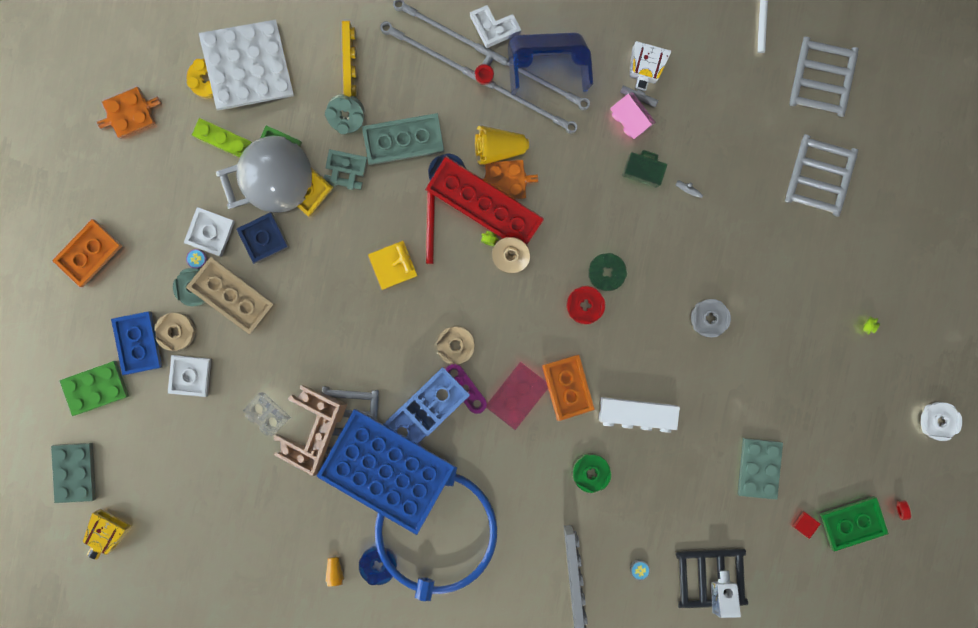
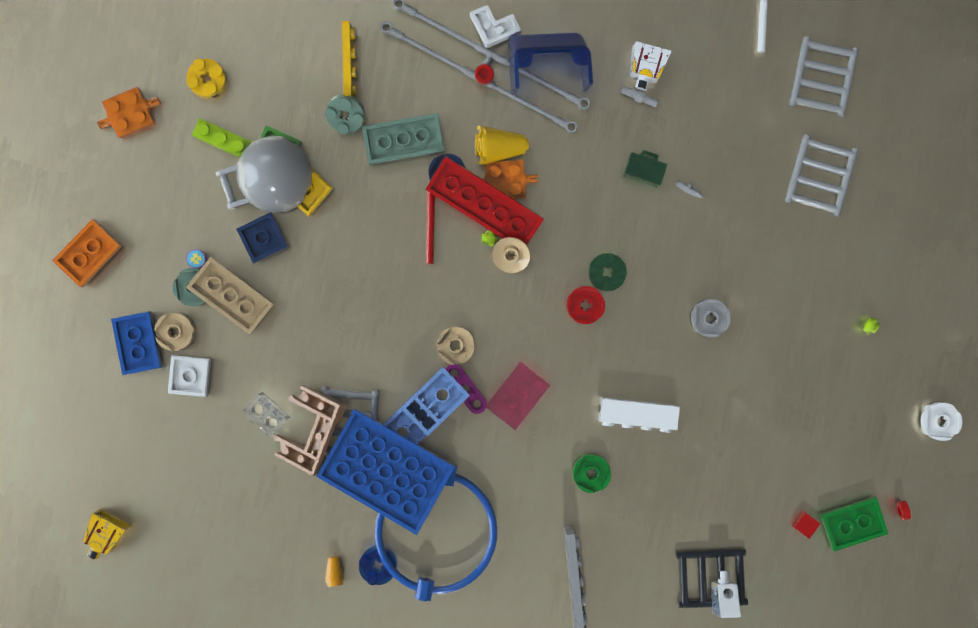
sand green plate [51,443,96,503] -> none
bright green plate [59,361,129,416] -> none
white plate [184,207,235,257] -> none
white plate [199,19,294,111] -> none
sand green plate [324,149,368,190] -> none
yellow plate [368,241,417,290] -> none
orange plate [542,355,595,421] -> none
bright pink brick [610,92,656,139] -> none
tile [630,560,650,580] -> none
sand green plate [737,438,783,500] -> none

